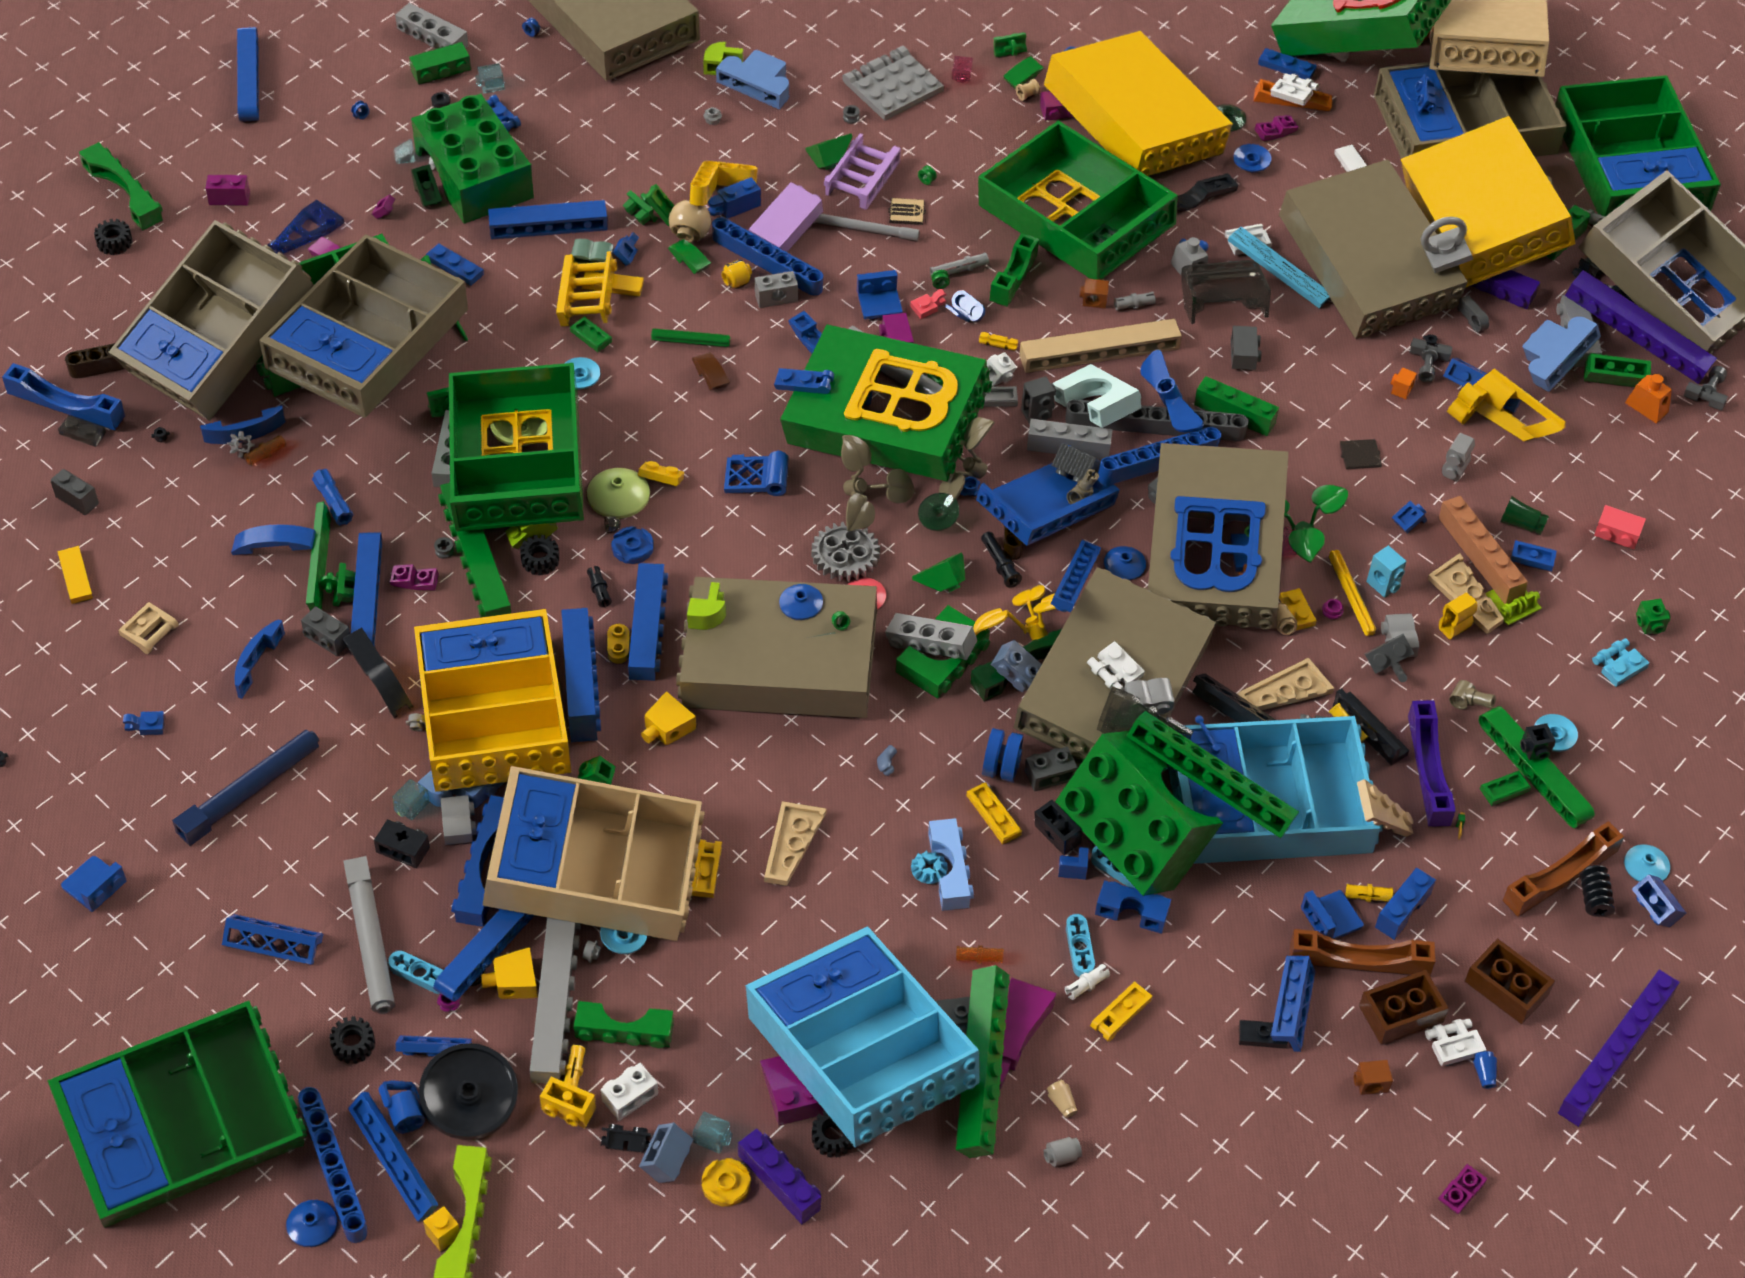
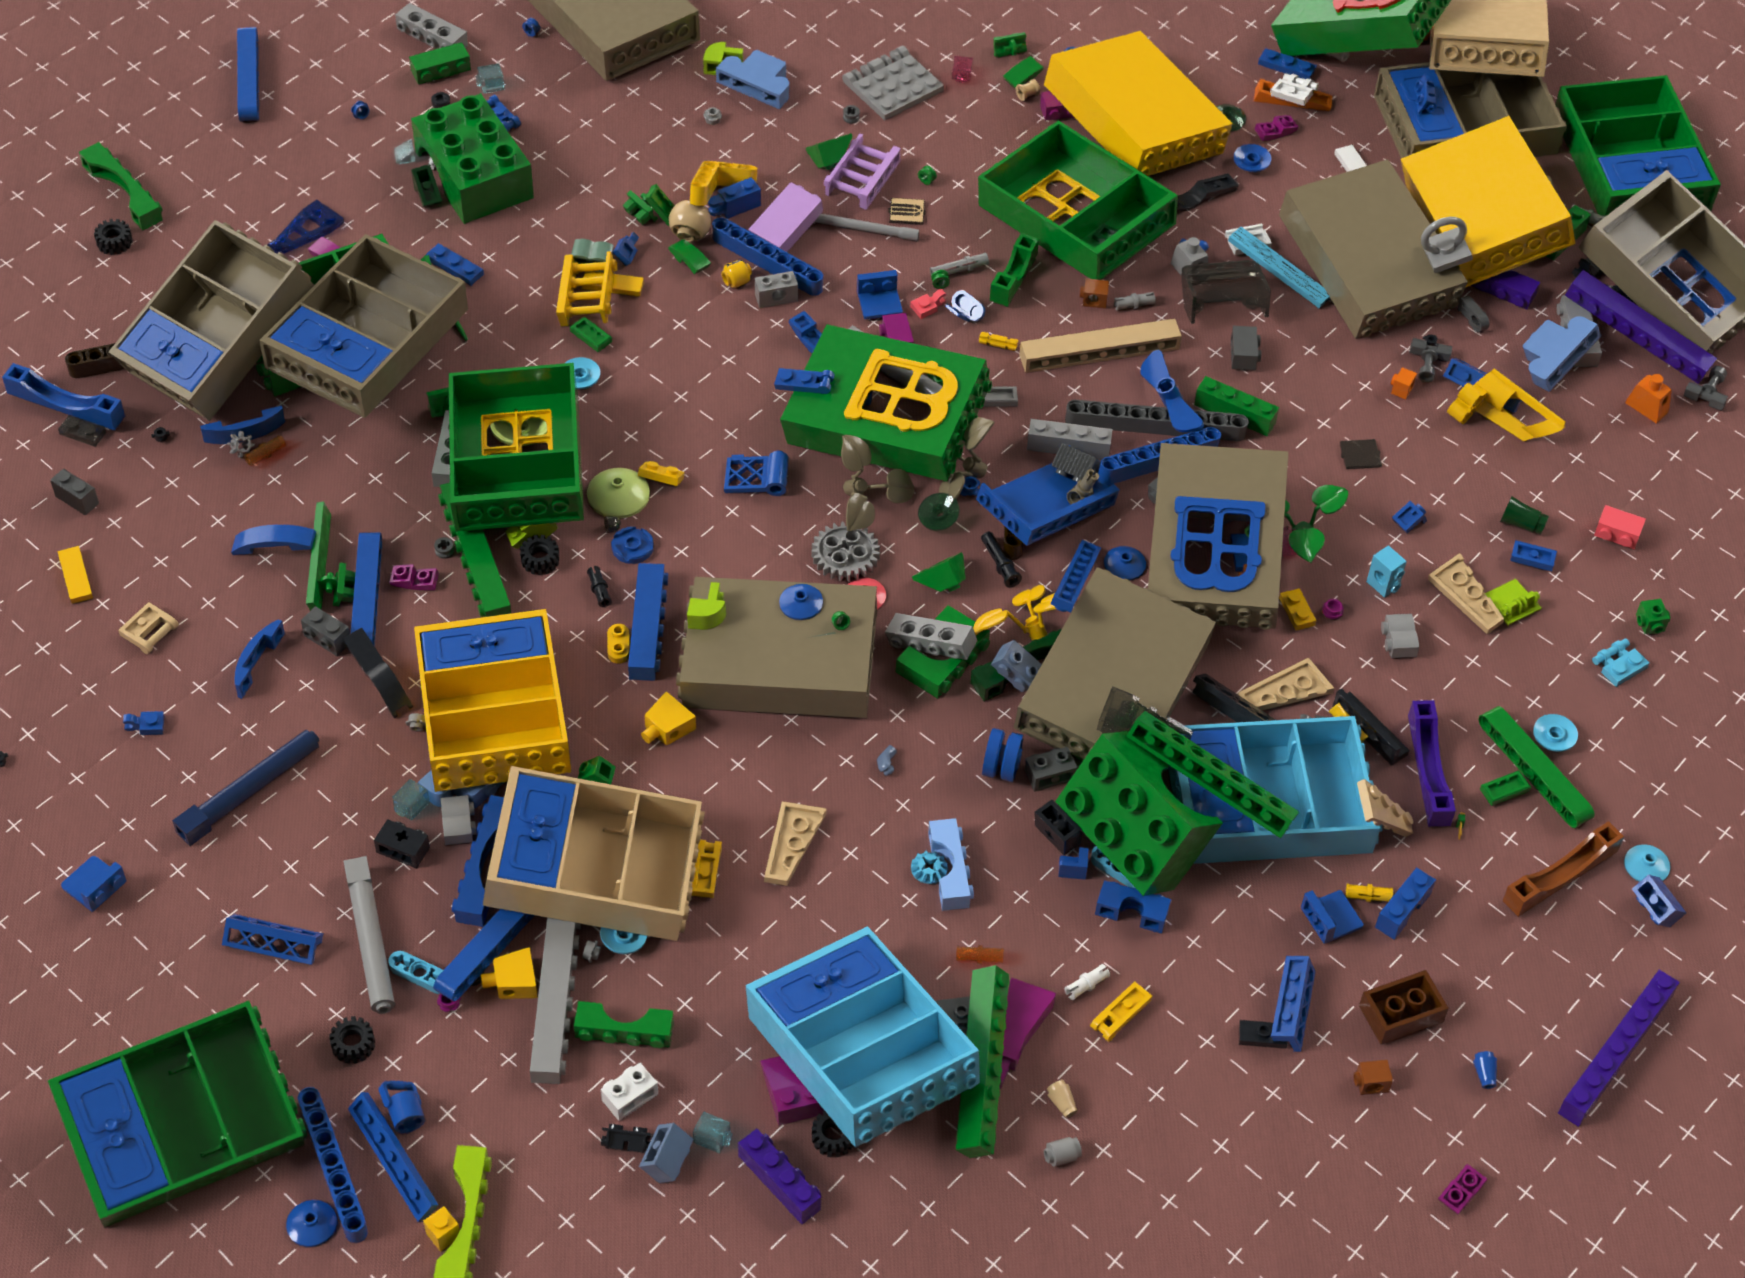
magenta brick [205,175,250,206] -> none
blue axle [312,469,354,525] -> none
magenta plate [372,194,395,219] -> none
blue plate [396,1035,472,1056] -> none
black dish [419,1043,518,1140] -> none
blue brick [488,200,608,240] -> none
yellow brick [540,1077,596,1128] -> none
blue brick [561,608,601,742] -> none
yellow pin [564,1045,586,1087] -> none
green axle [651,328,730,347] -> none
reddish brown slope [692,352,730,391] -> none
yellow tile [702,1158,751,1206] -> none
yellow tile [966,782,1022,845] -> none
white brick [987,352,1017,387] -> none
dark grey brick [1021,376,1056,424] -> none
light aqua arch [1053,364,1142,428] -> none
medium azure beam [1066,914,1095,977] -> none
white plate [1087,641,1145,694] -> none
light grey brick [1124,678,1175,717] -> none
blue hinge [1195,715,1221,753] -> none
tan cone [1276,604,1297,635] -> none
dark orange arch [1290,929,1435,976] -> none
yellow axle [1329,550,1376,636] -> none
dark grey plate [1365,634,1414,682] -> none
white plate [1425,1019,1487,1067] -> none
nougat brick [1439,496,1528,604] -> none
yellow brick [1439,592,1477,640] -> none
light grey brick [1442,433,1475,481] -> none
dark tan pin [1449,680,1496,709] -> none
reddish brown brick [1464,938,1555,1025] -> none
black brick [1520,723,1555,760] -> none
black piece [1580,865,1616,917] -> none
green brick [1584,353,1651,387] -> none

